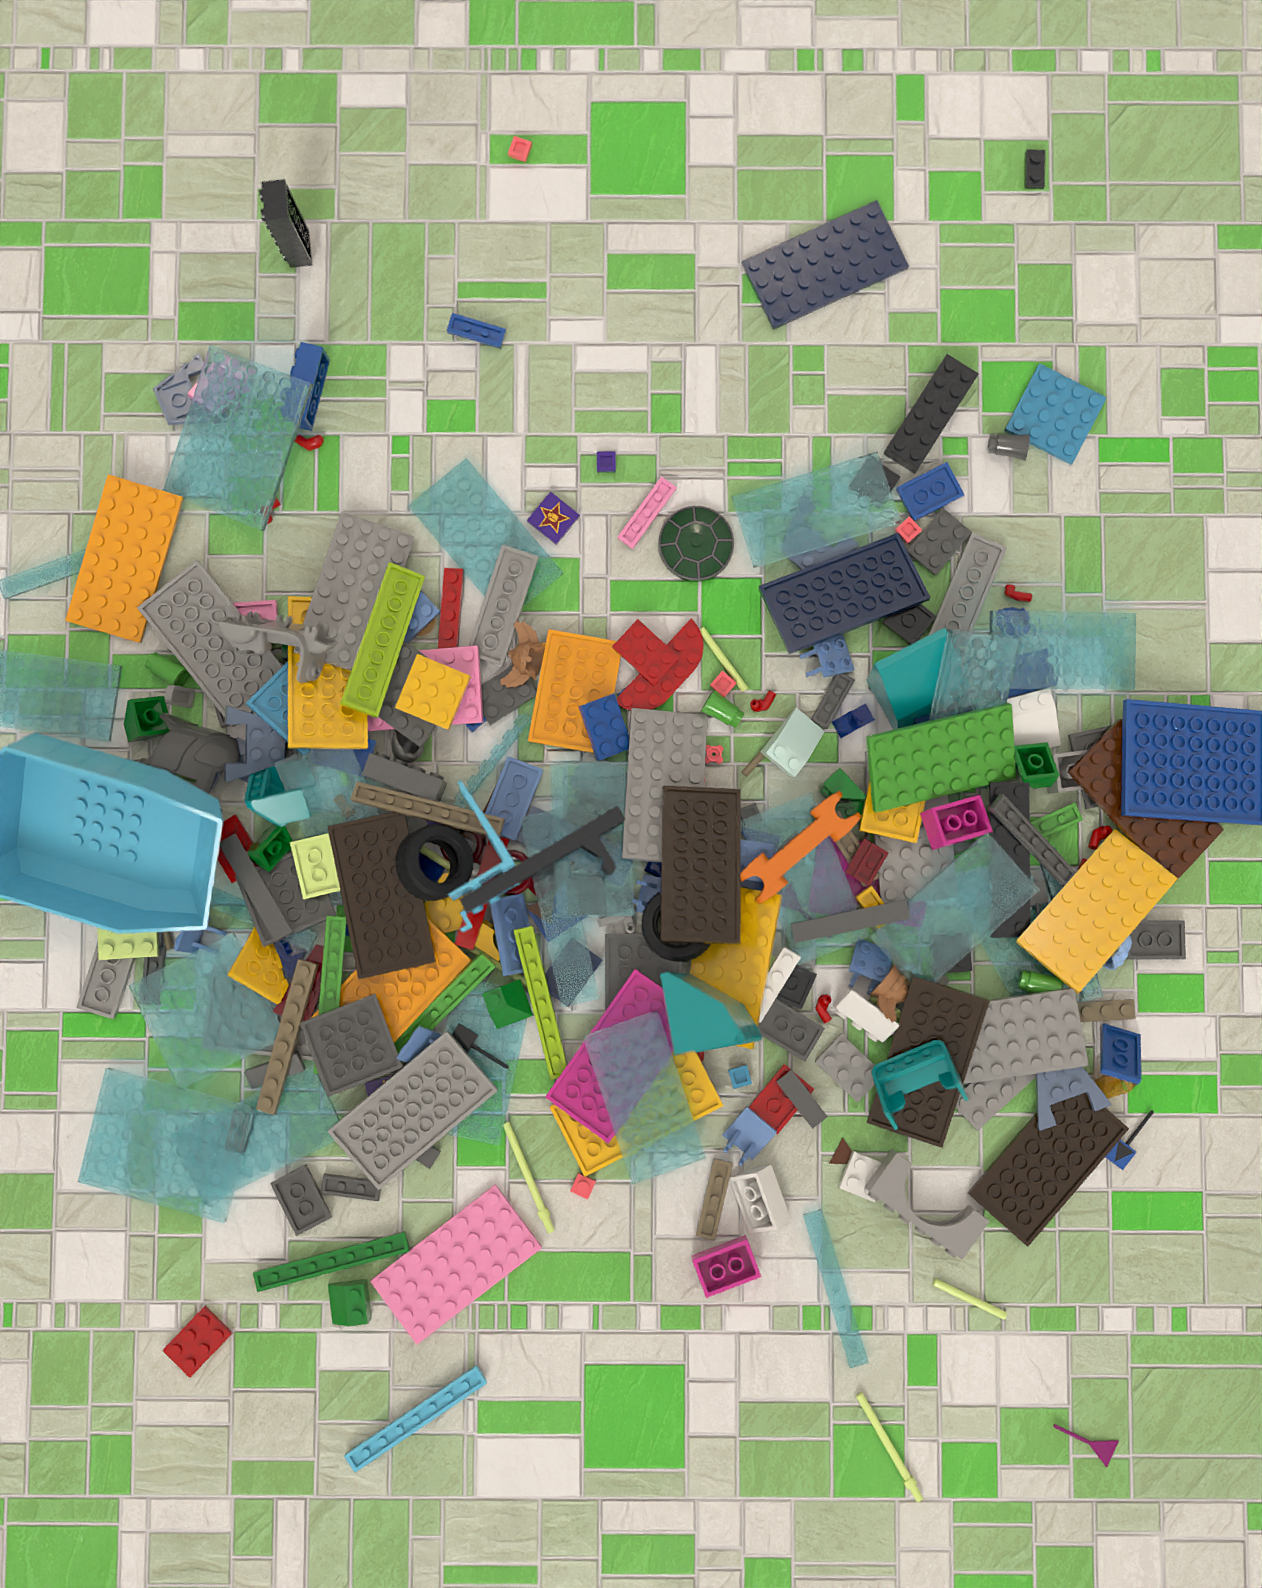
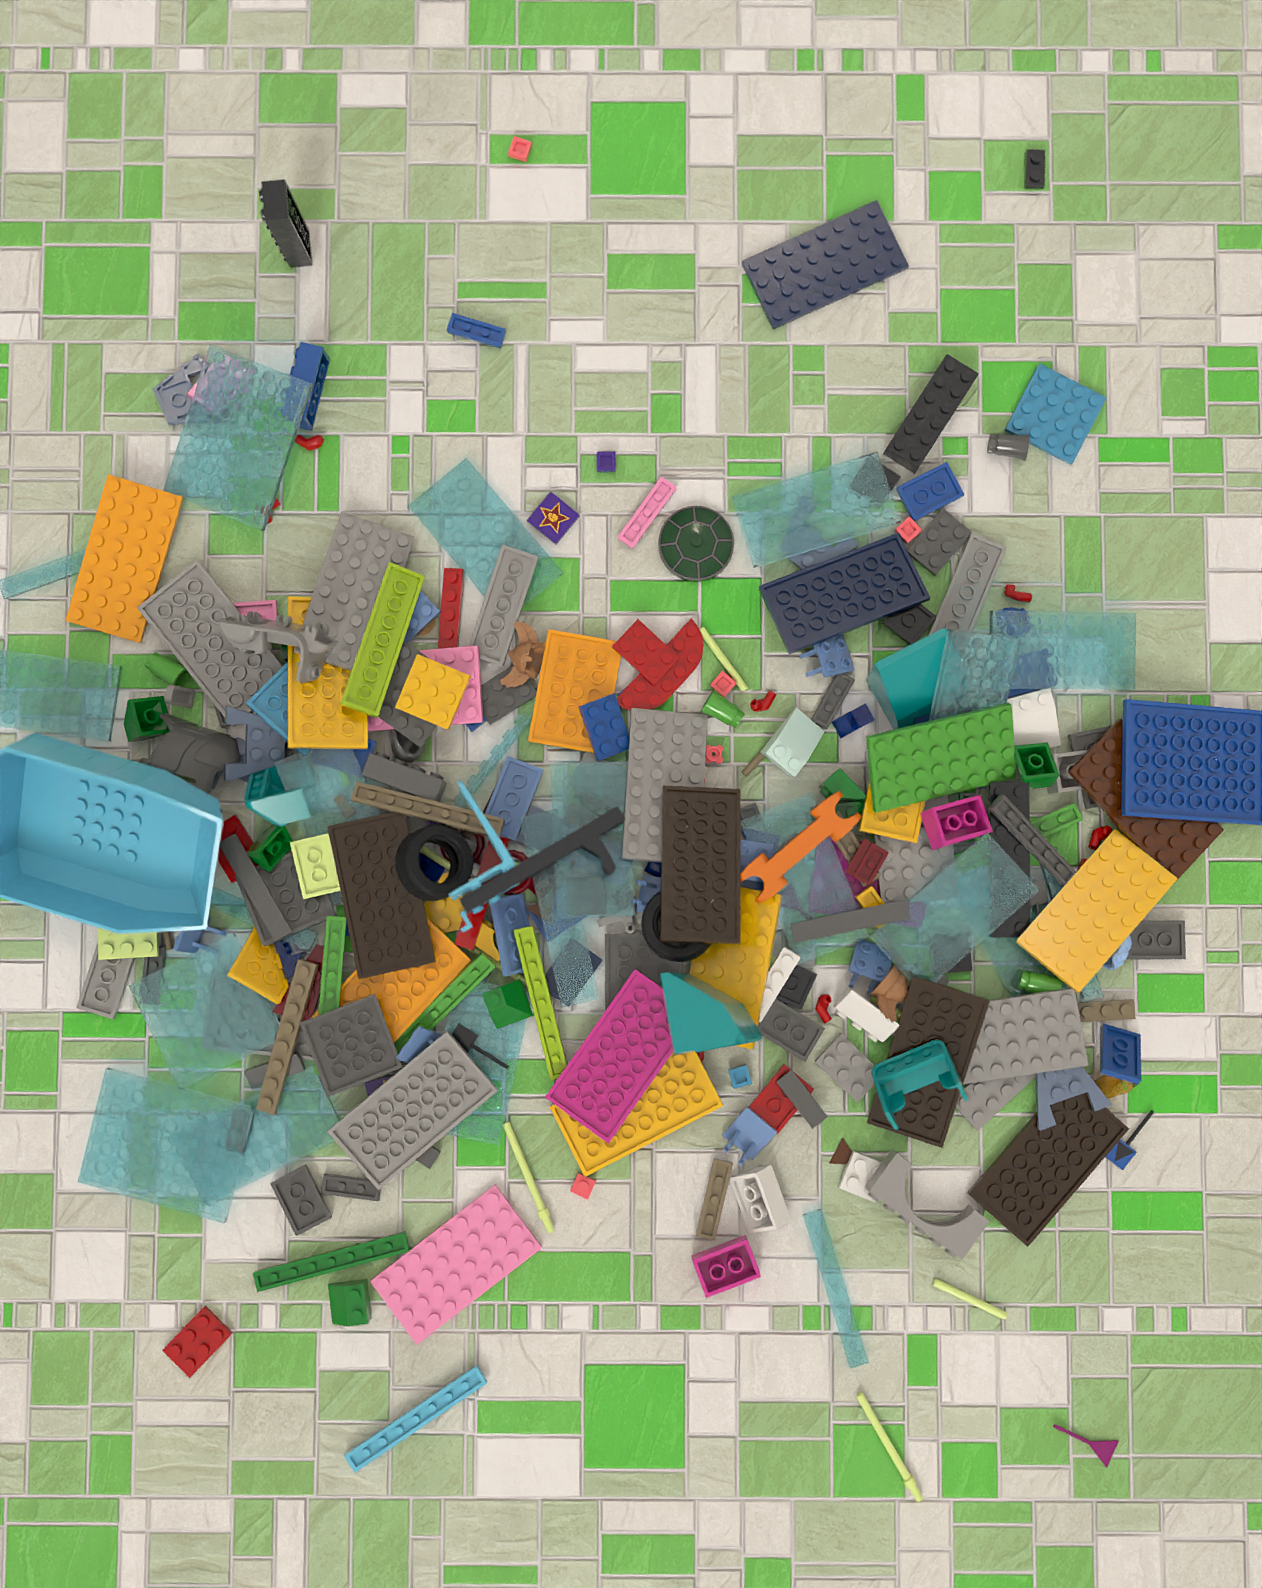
clear light blue plate [582,1010,706,1185] -> none

